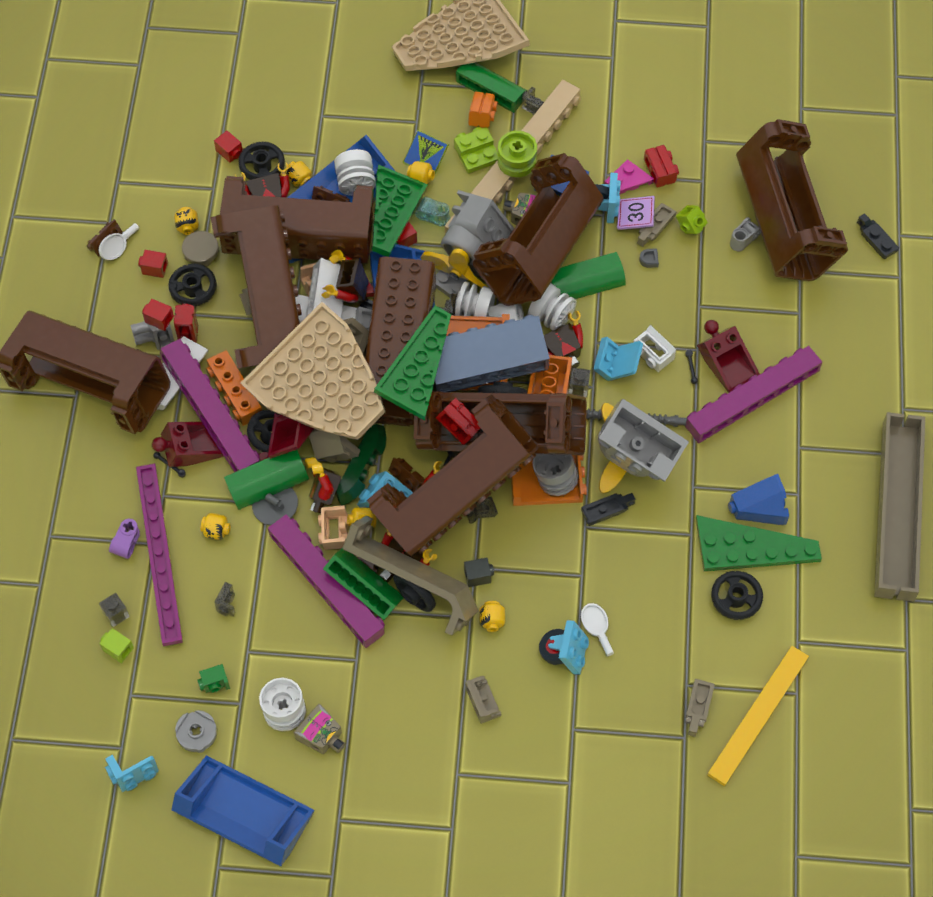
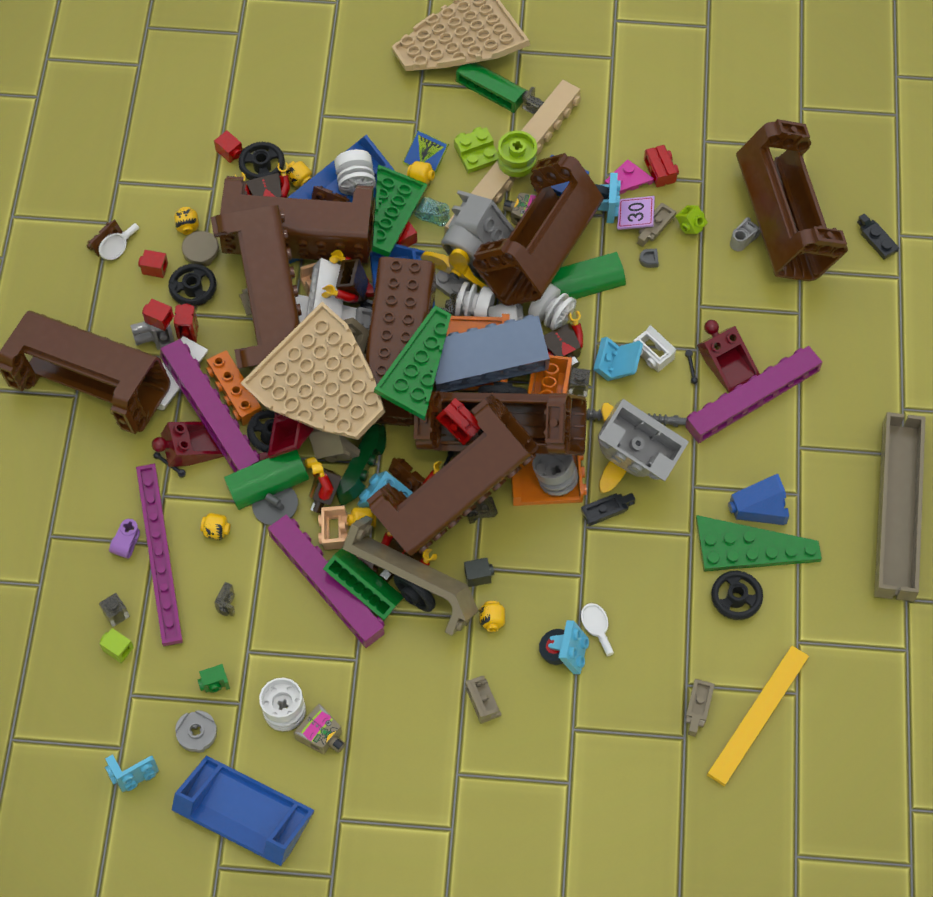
orange brick [468,92,498,128] -> none

